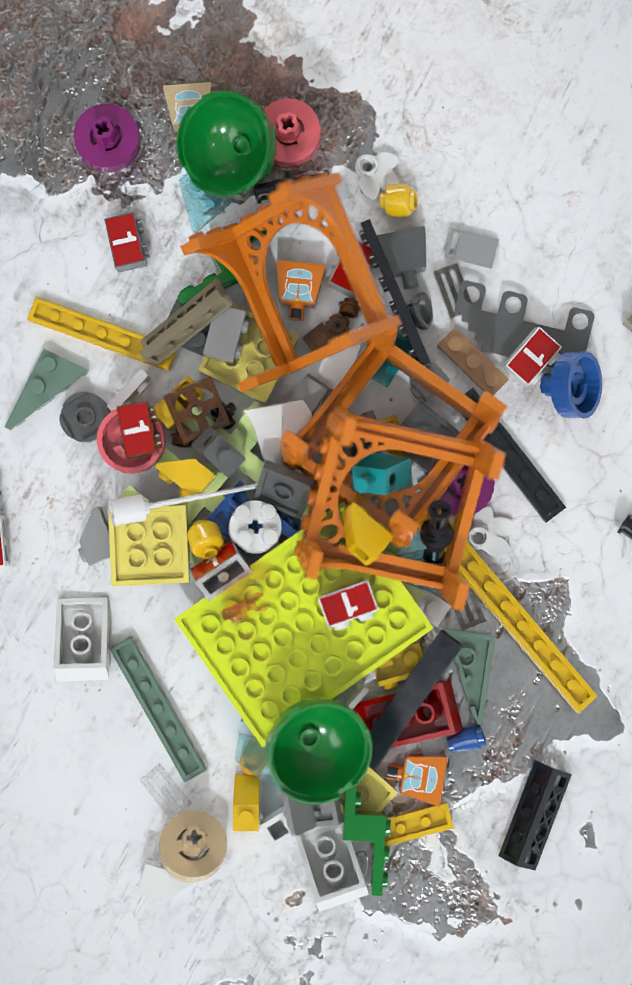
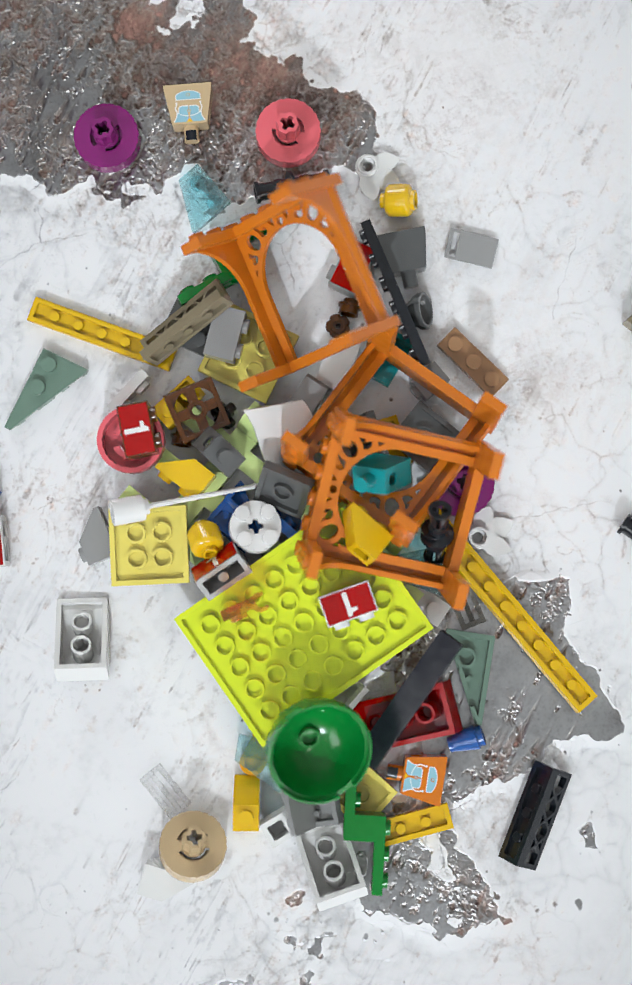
dark grey plate [59,392,111,443] -> none
red brick [104,212,150,273] -> none
sand green tile [109,636,207,783] -> none
green rock [177,90,277,197] -> none
orange torso [277,260,325,321] -> none
reddish brown plate [302,322,335,352] -> none
yellow bracket [374,642,423,690] -> none
clear smoke tile [433,263,472,319] -> none
dark grey piece [454,280,595,368] -> none
black tile [459,388,566,523] -> none
red brick [502,327,562,386] -> none
blue piece [540,352,602,419] -> none

